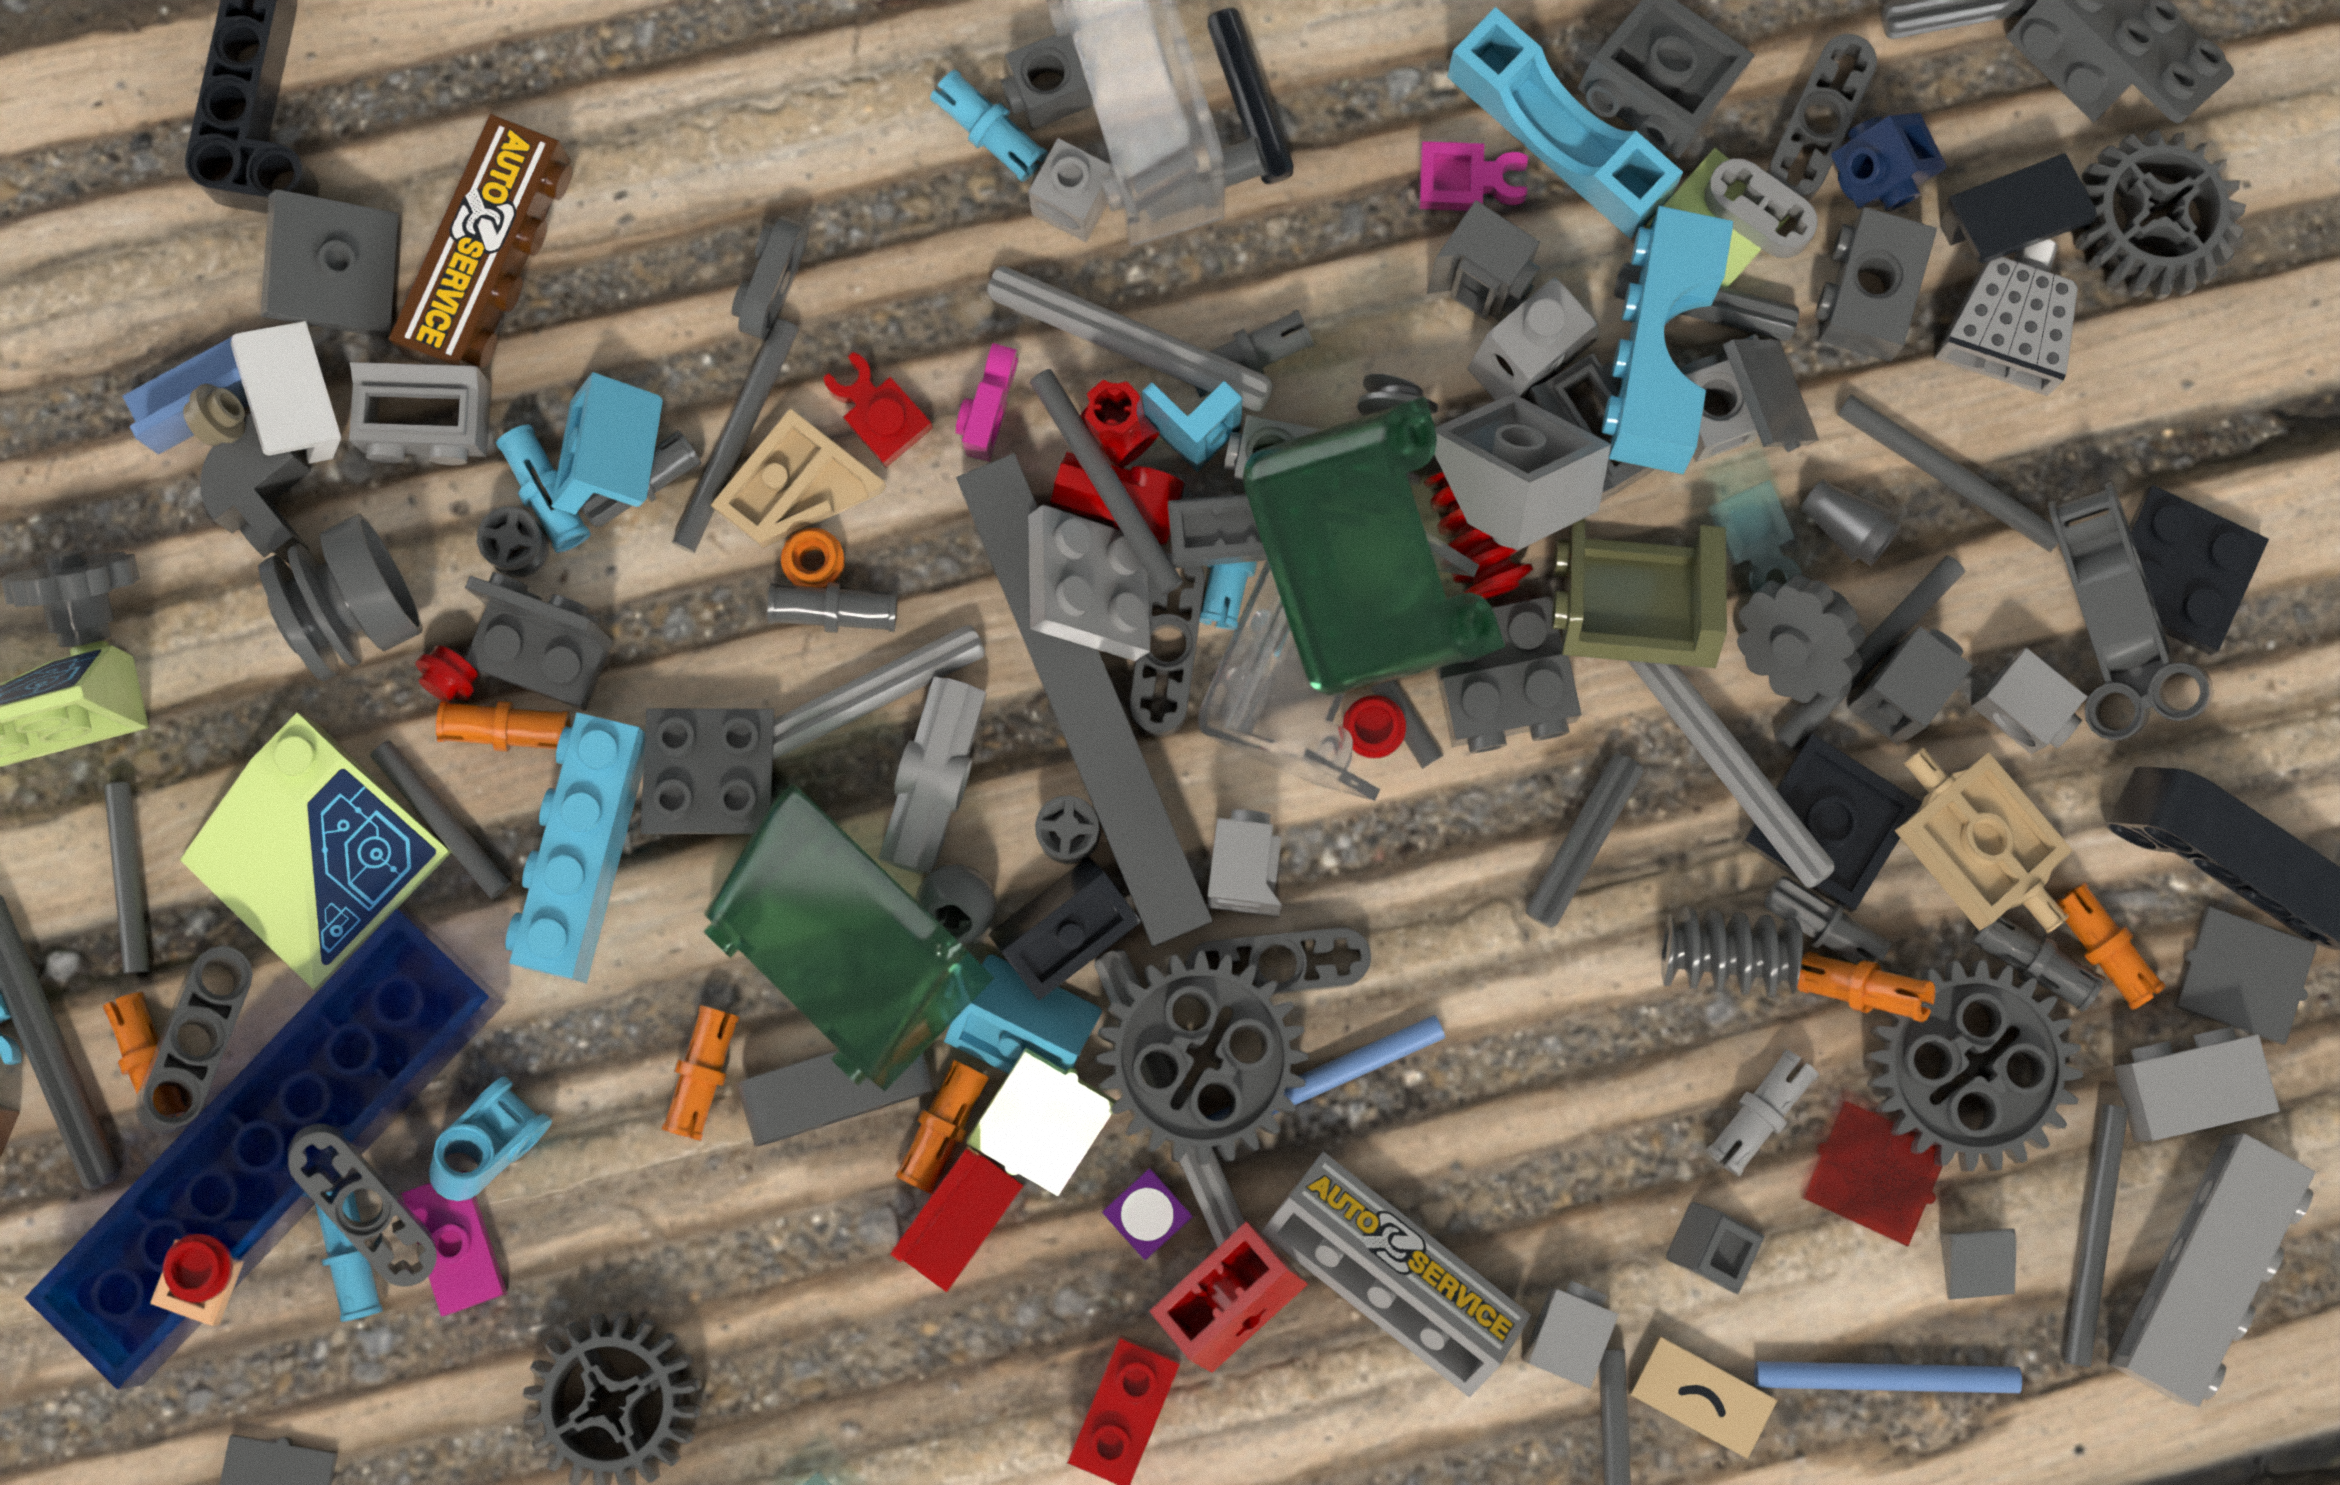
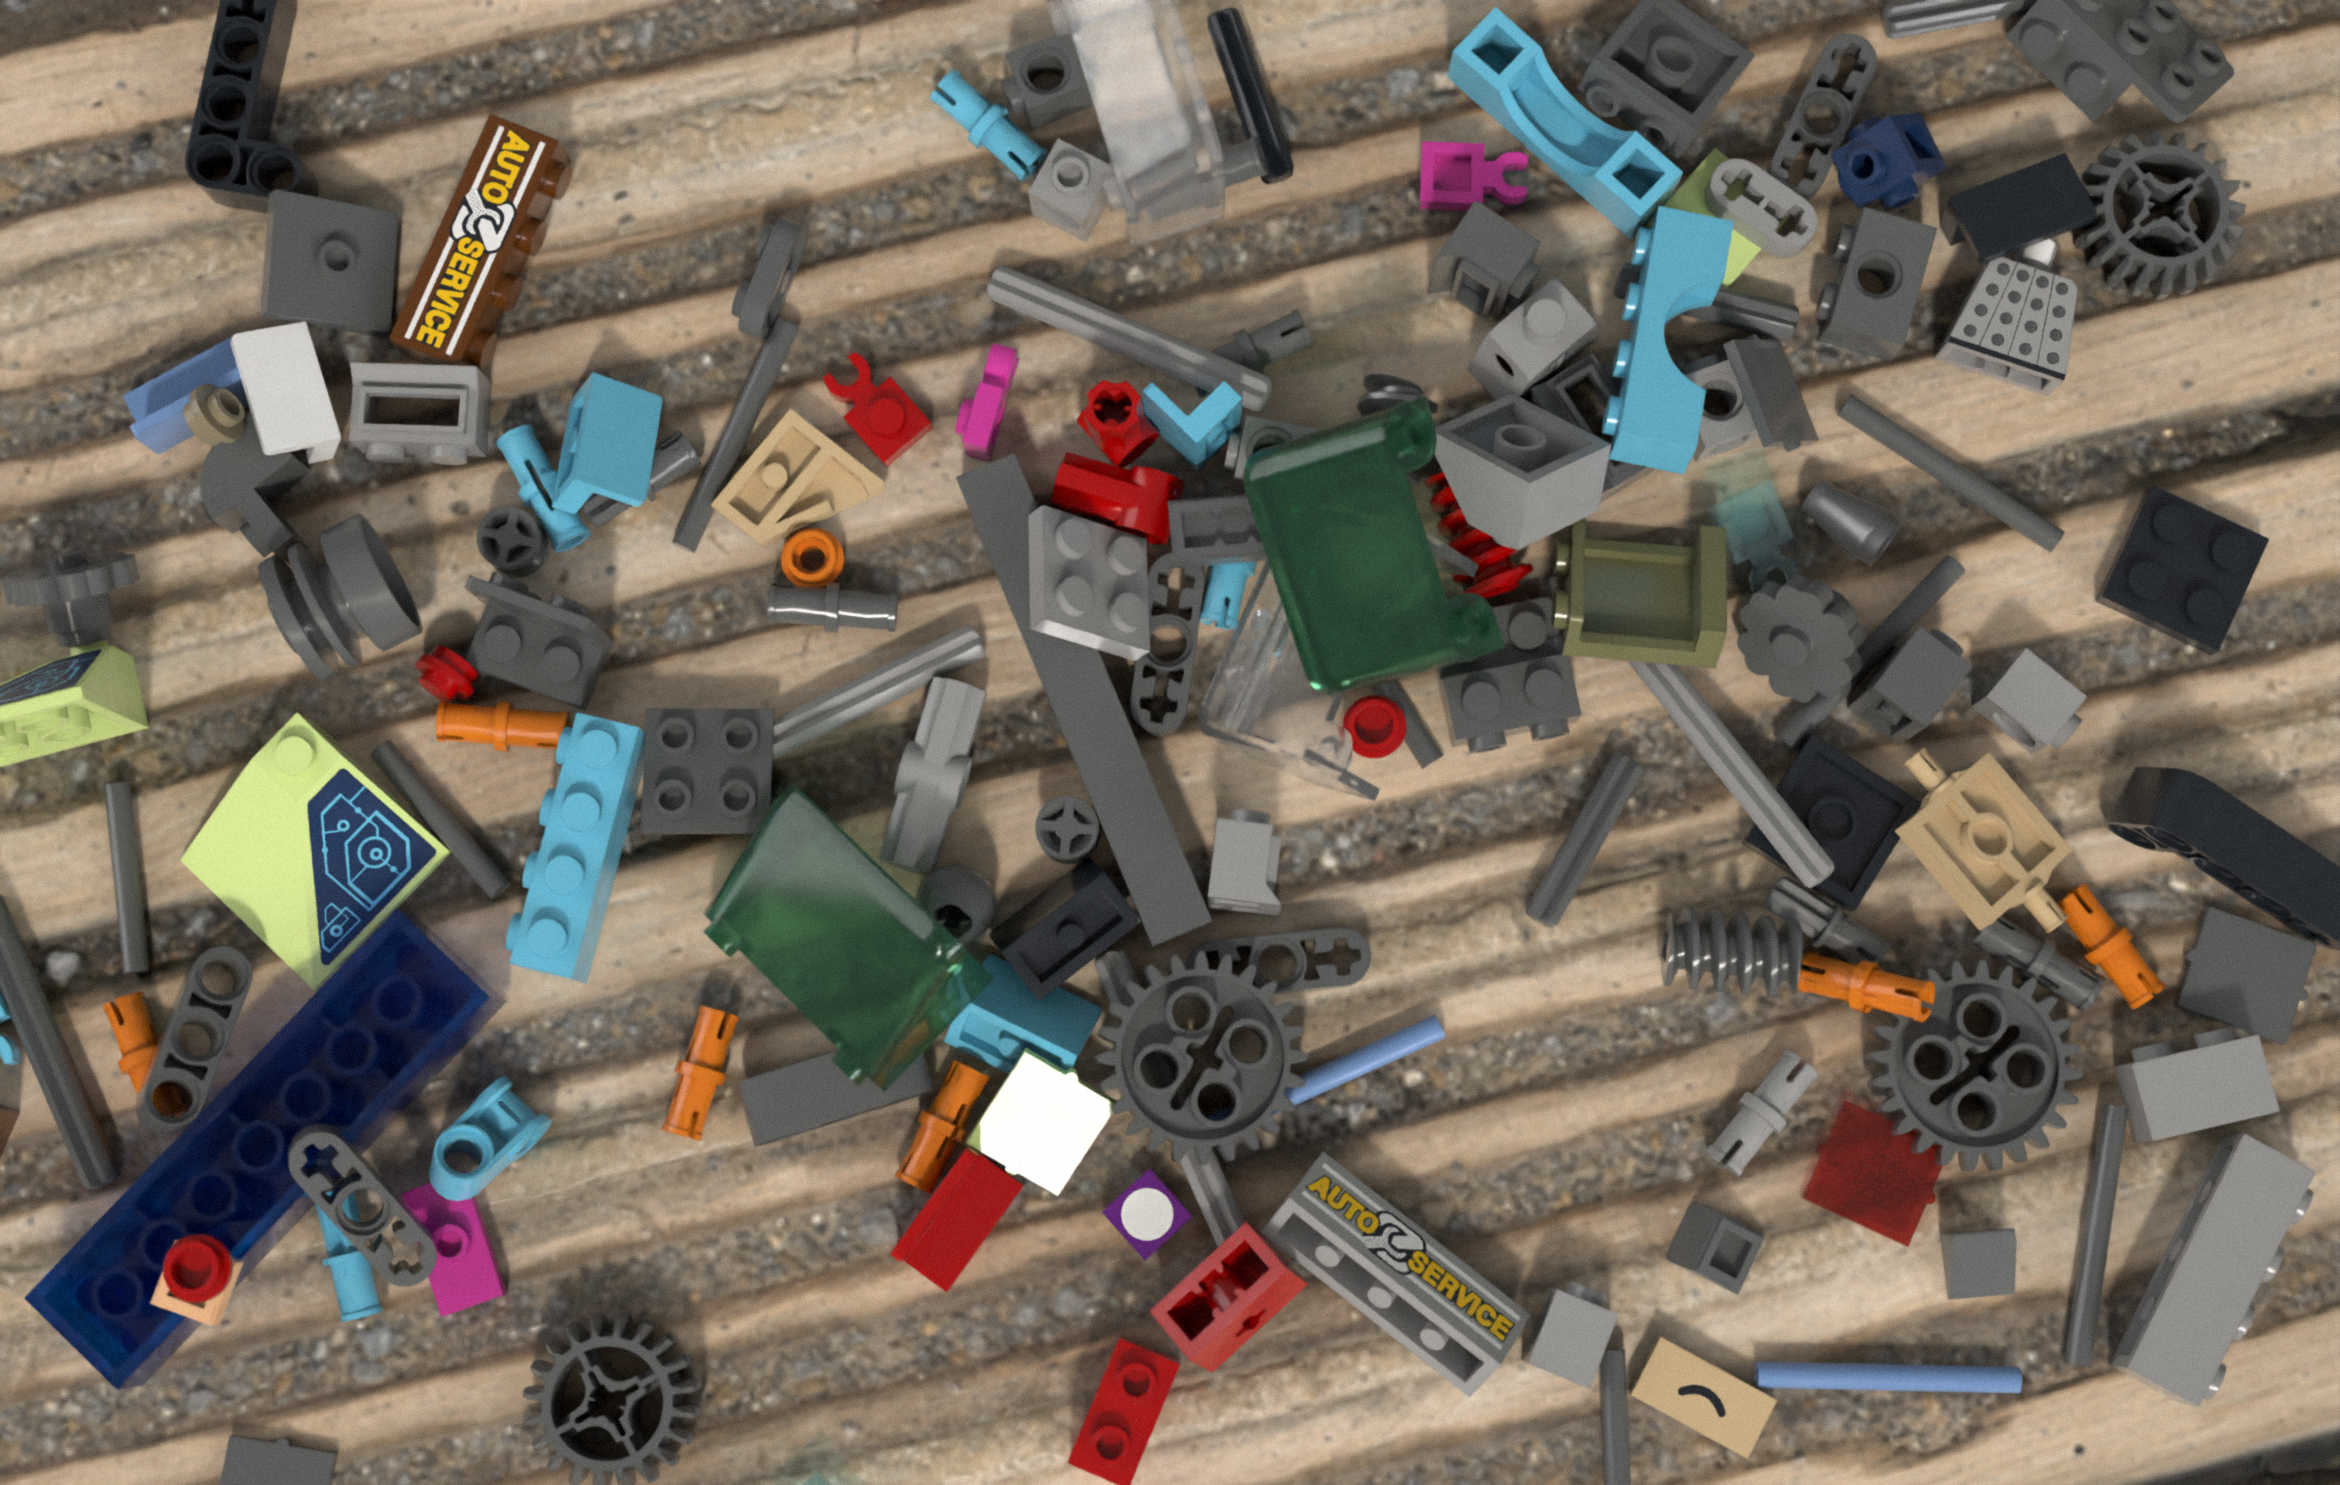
dark grey bar [1030,369,1183,595] -> none
dark grey piece [2048,480,2214,741] -> none

